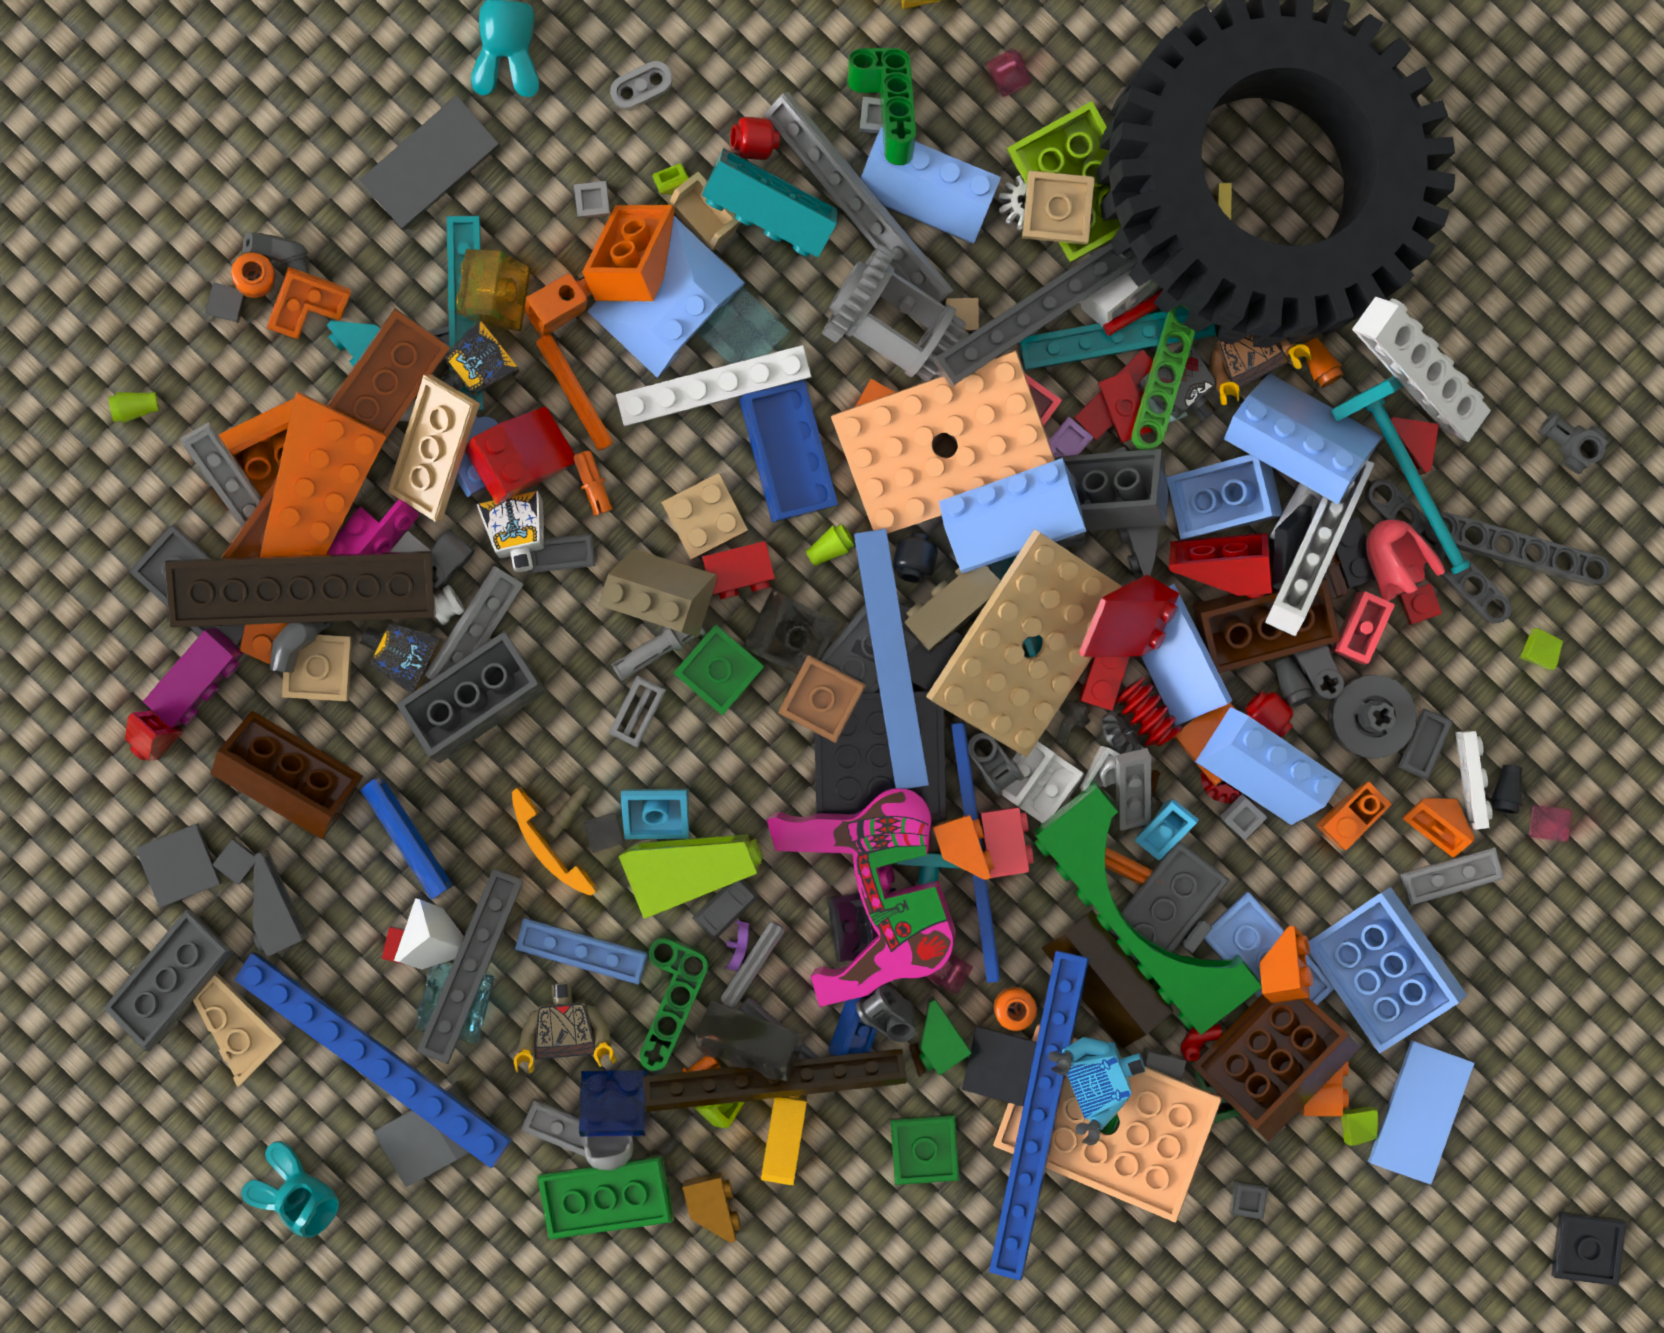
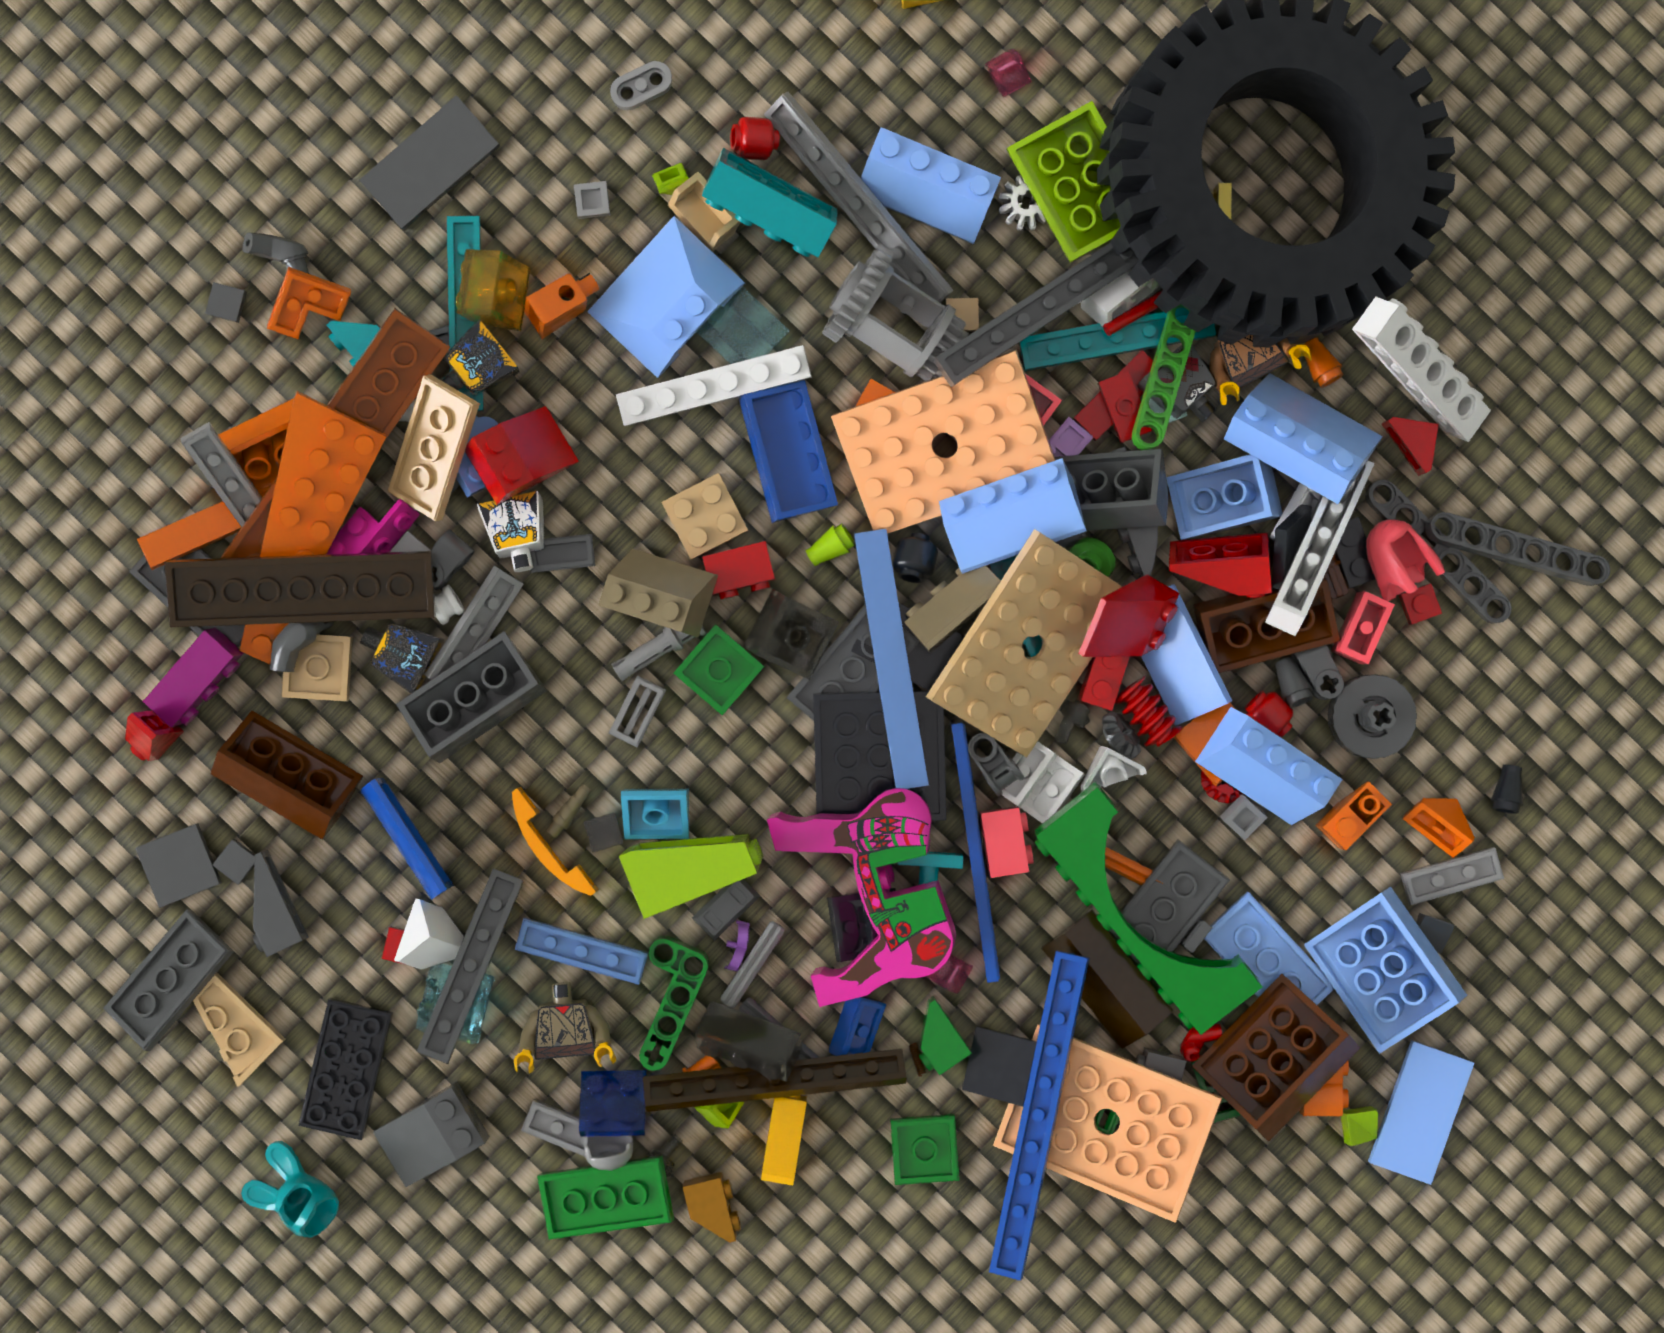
lime cone [108,392,159,424] -> none
orange head [231,252,276,298] -> none
blue plate [234,952,513,1168] -> none
teal piece [471,0,539,97] -> none
orange axle [536,334,613,451] -> none
orange axle [574,450,613,516] -> none
orange slope [582,205,675,301] -> none
medium nougat tile [778,654,866,743] -> none
green beam [847,48,916,166] -> none
dark grey piece [856,985,916,1042] -> none
light grey plate [859,97,882,134] -> none
orange slope [933,814,995,880] -> none
orange head [993,986,1037,1031] -> none
tan plate [1022,171,1095,245] -> none
torso [1048,1037,1146,1145] -> none
light grey plate [1116,748,1151,831] -> none
medium azure slope [1134,799,1199,861] -> none
reddish brown leg [1151,770,1160,803] -> none
dark grey tile [1230,1180,1268,1219] -> none
orange slope [1259,926,1313,1003] -> none
teal tile [1331,376,1471,575] -> none
dark grey tile [1398,708,1453,780] -> none
white plate [1455,730,1492,829] -> none
lime slope [1520,628,1563,671] -> none
clear pink slope [1529,805,1572,842] -> none
dark grey connector [1537,410,1608,474] -> none
black tile [1551,1212,1626,1286] -> none
none -> orange tile [137,501,242,570]
none -> black tile [298,998,393,1140]
none -> bright green plate [1069,537,1115,577]
none -> dark grey slope [1416,913,1455,954]

